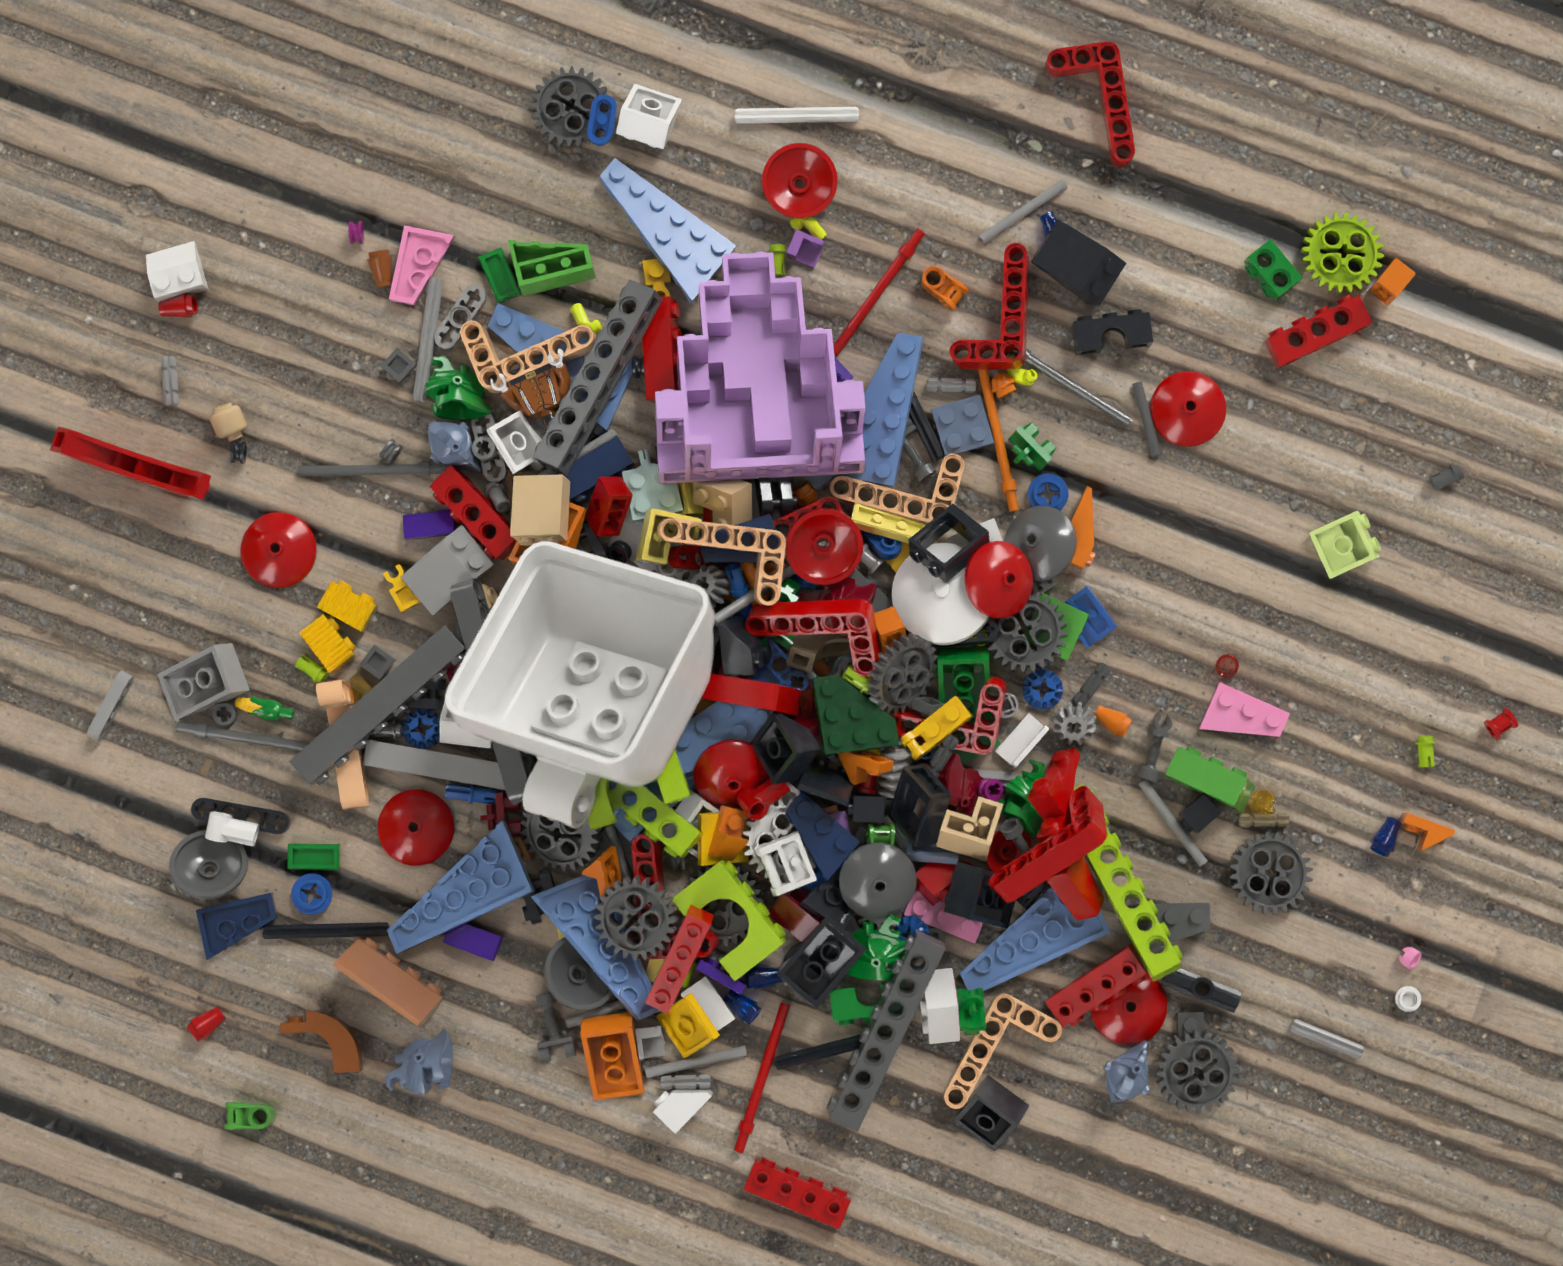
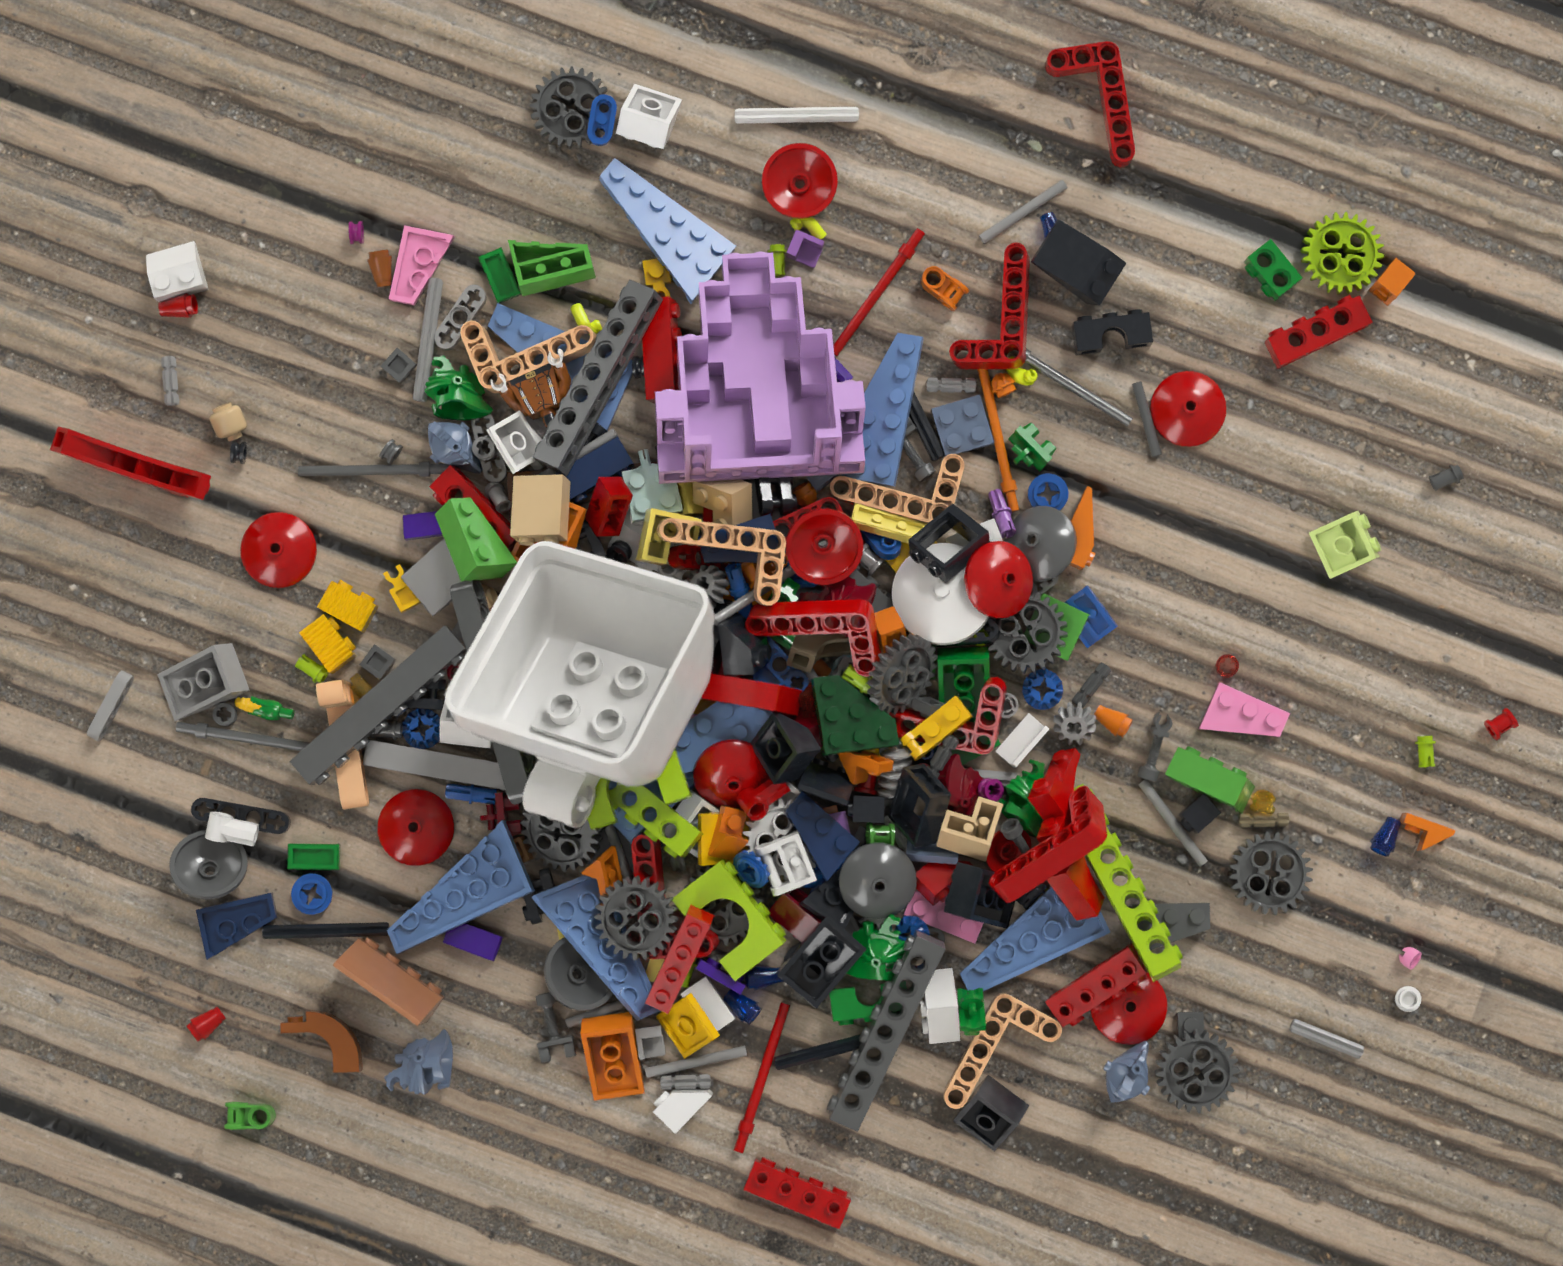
black piece [1161,968,1242,1013] -> none
none -> bright green wedge [435,497,517,581]
none -> blue gear [733,850,770,888]
none -> medium lavender axle [988,489,1016,538]

